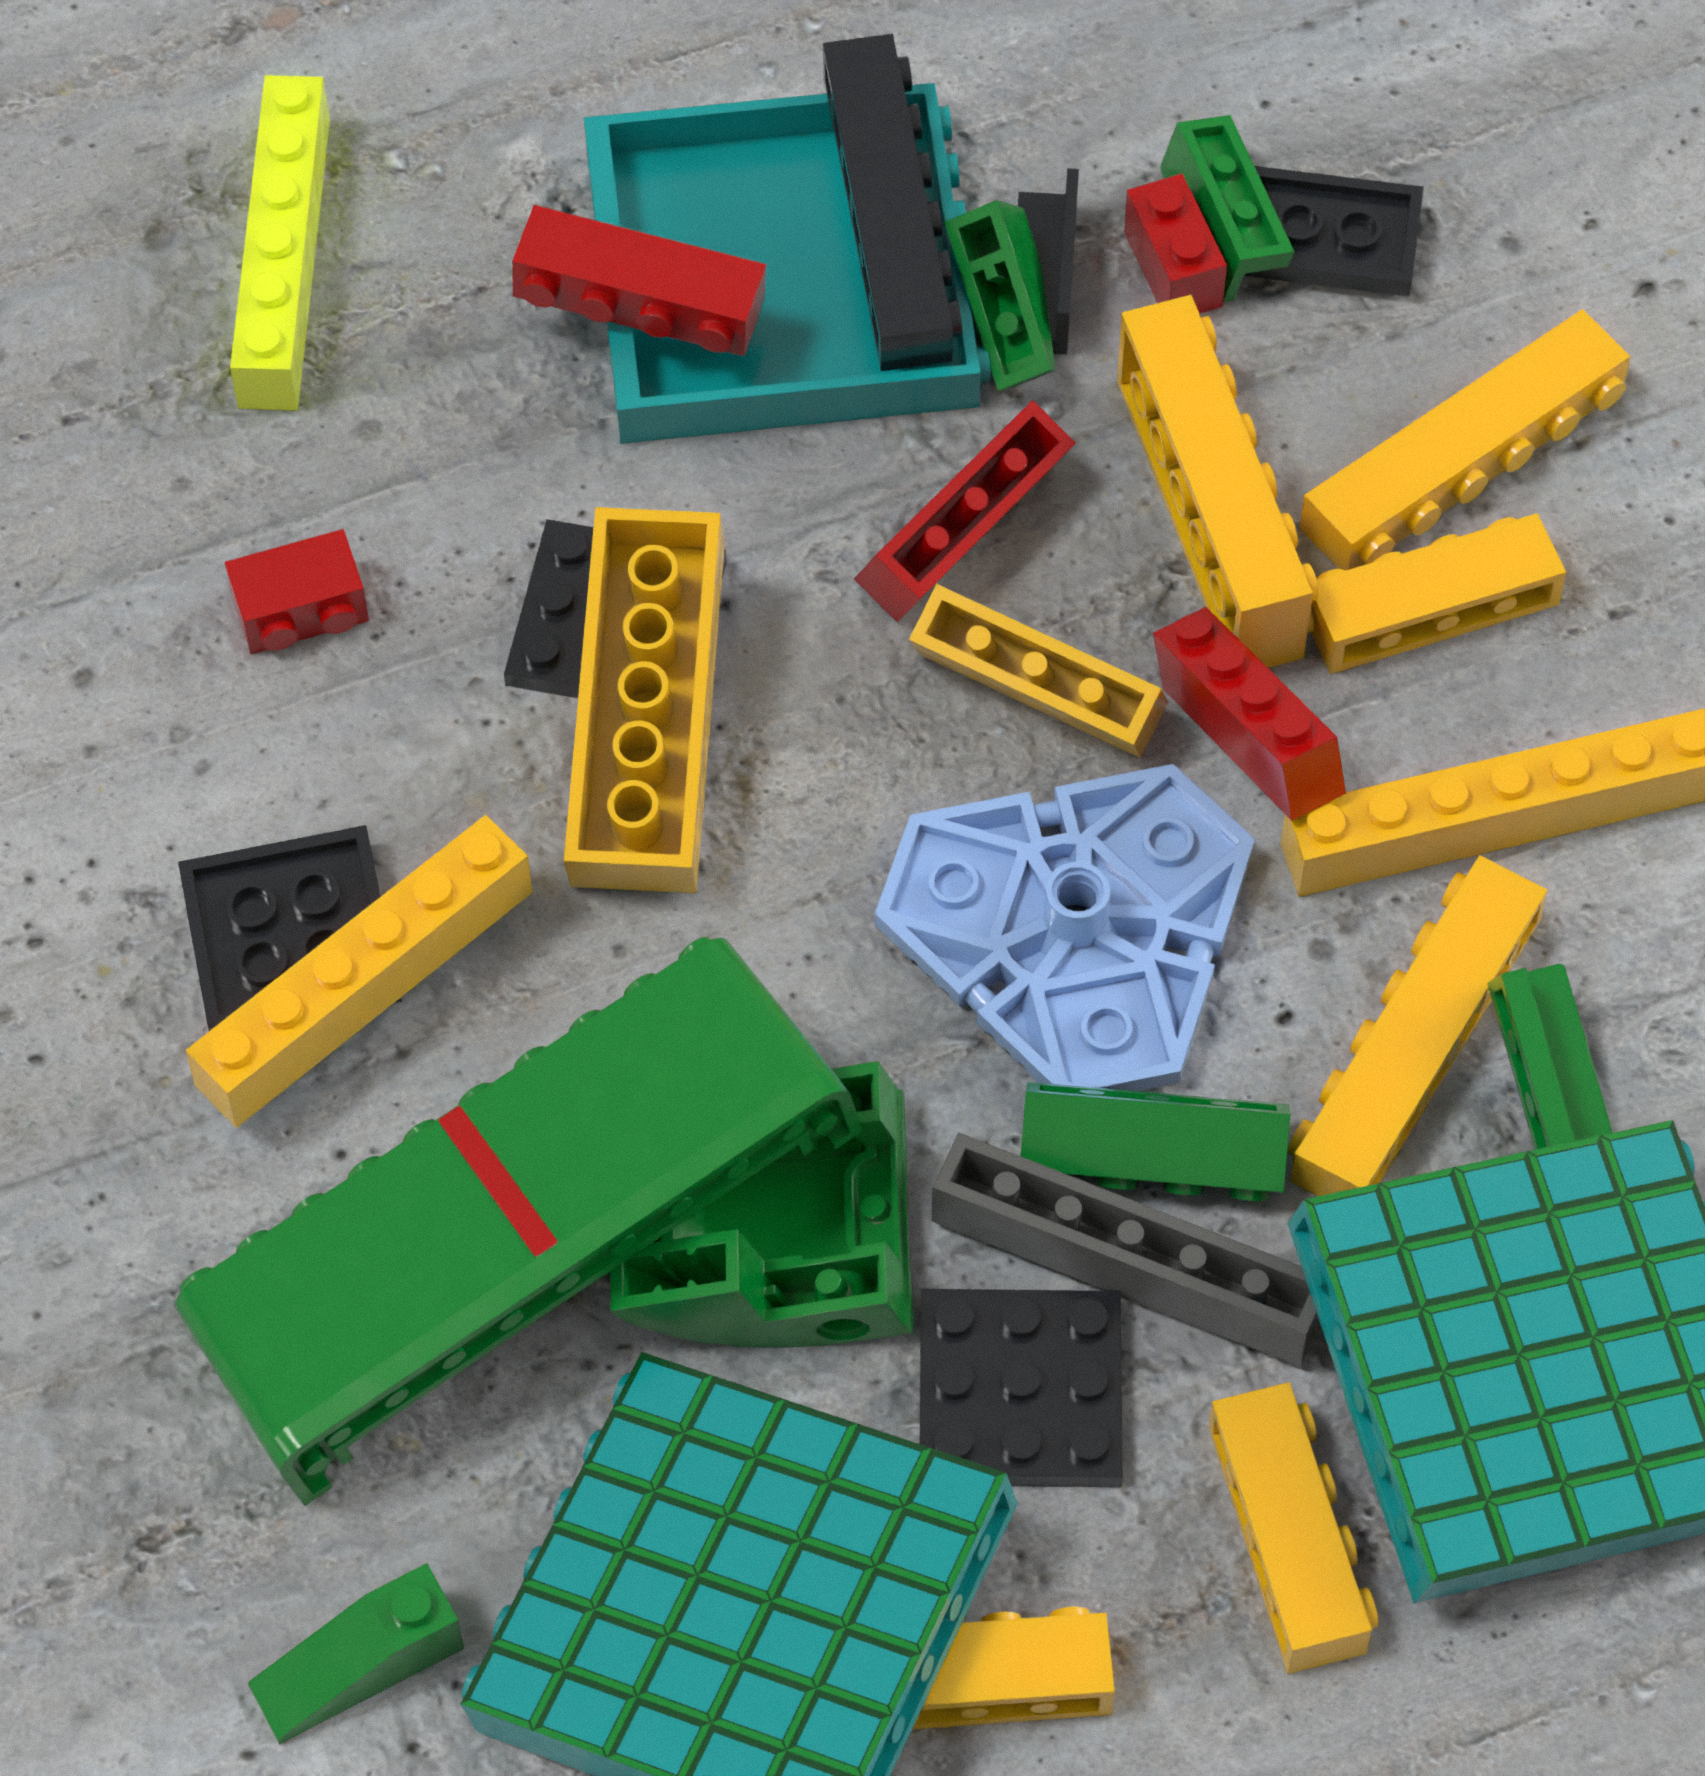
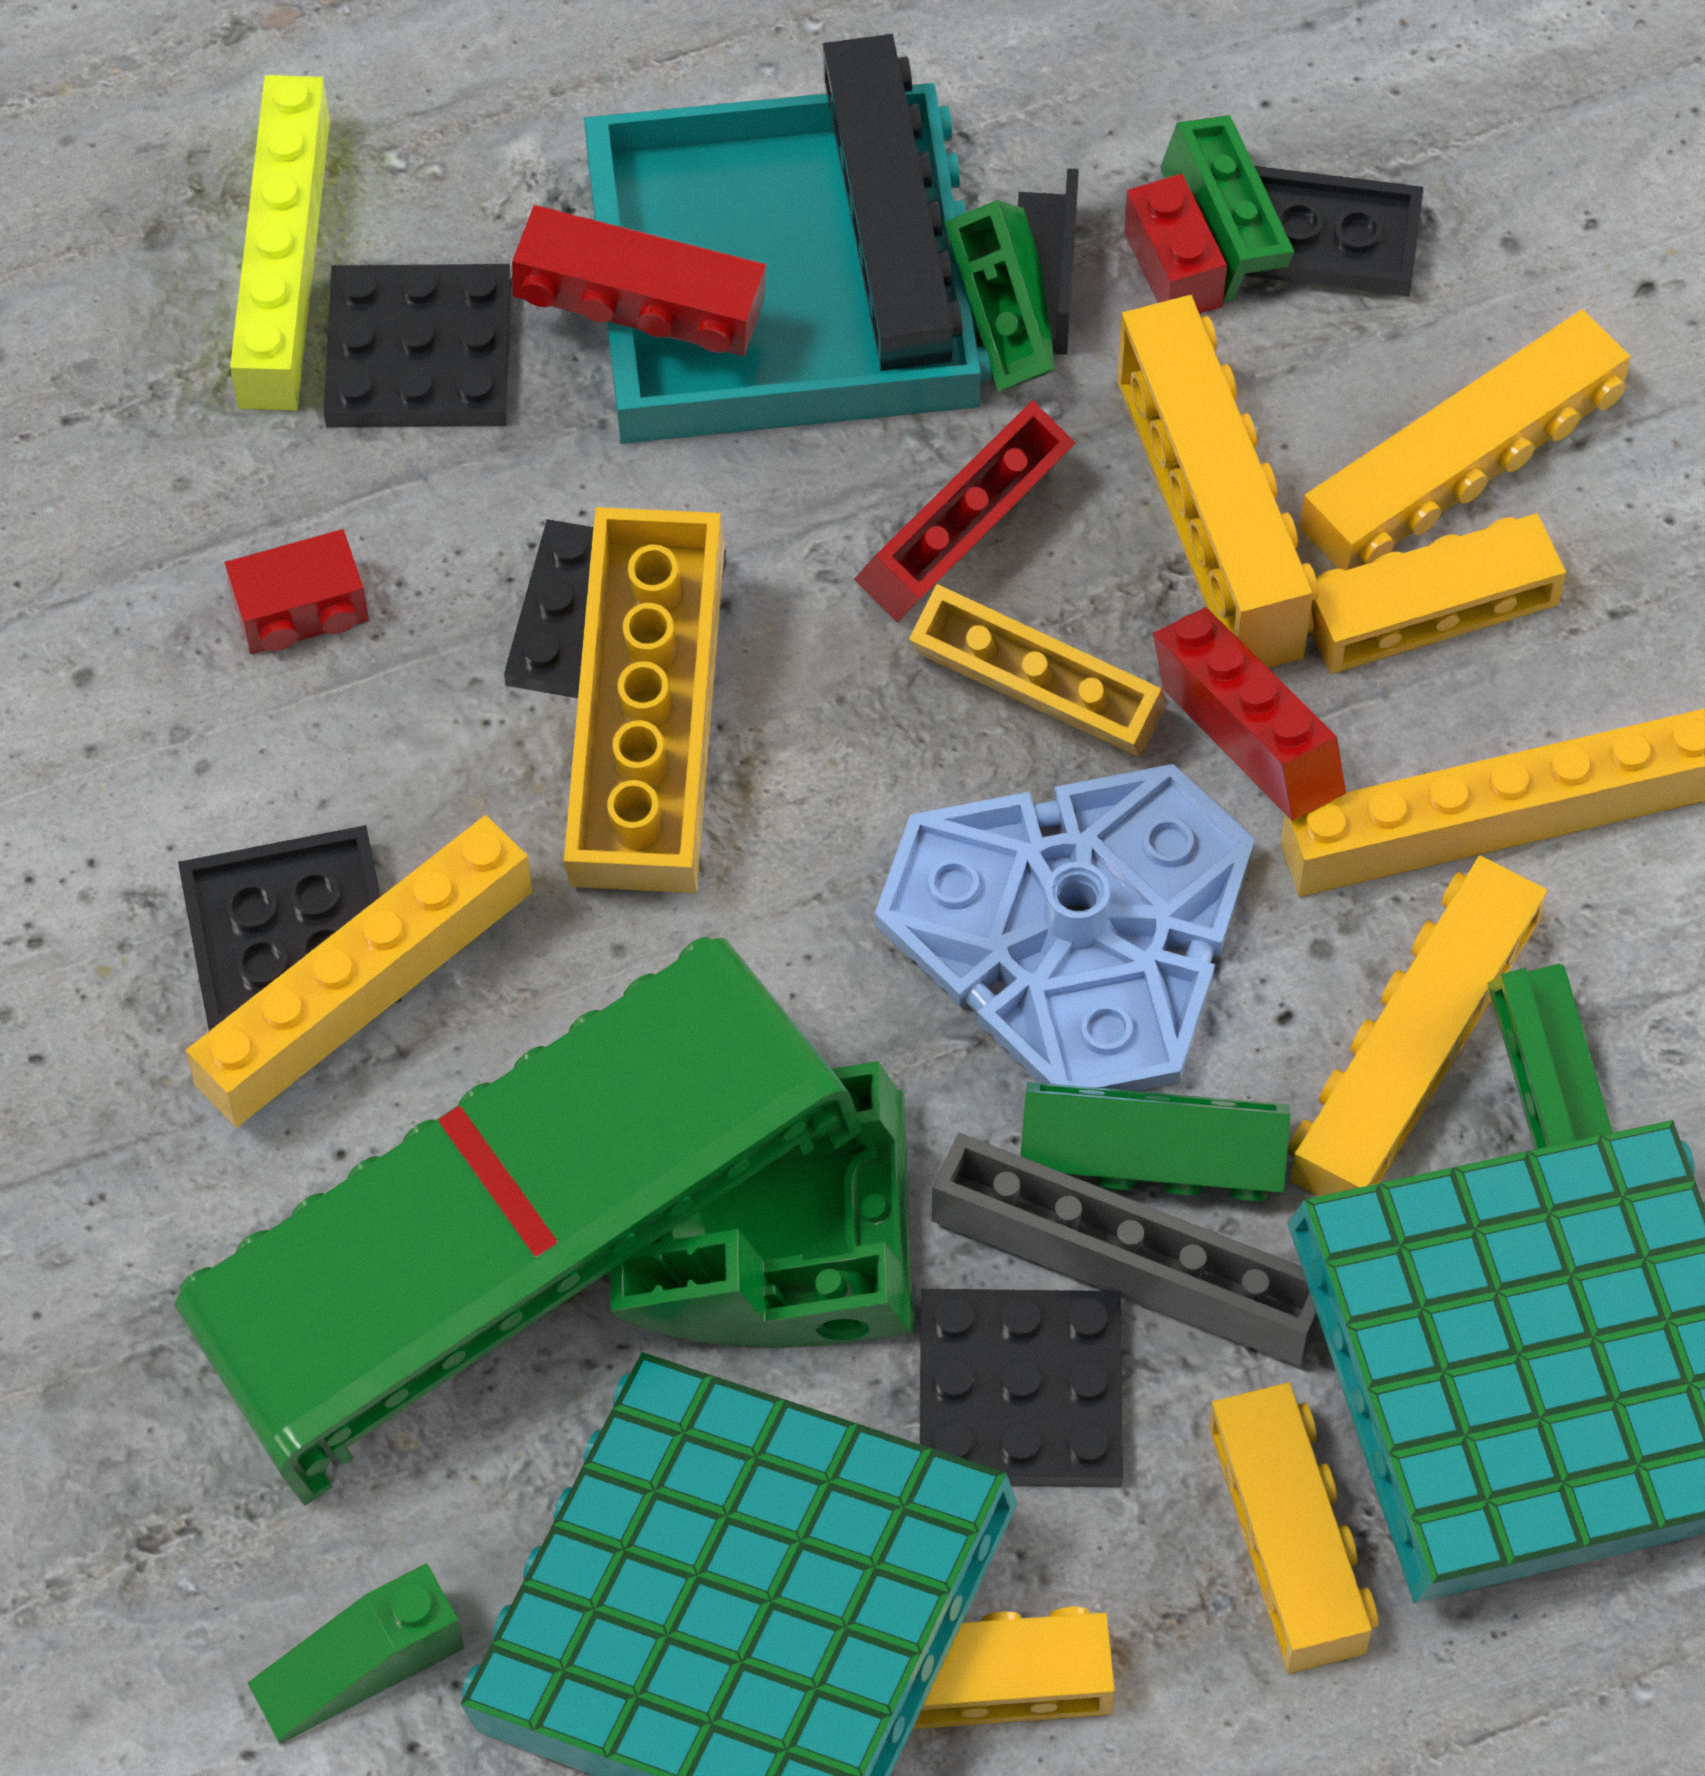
none -> black plate [324,264,511,428]

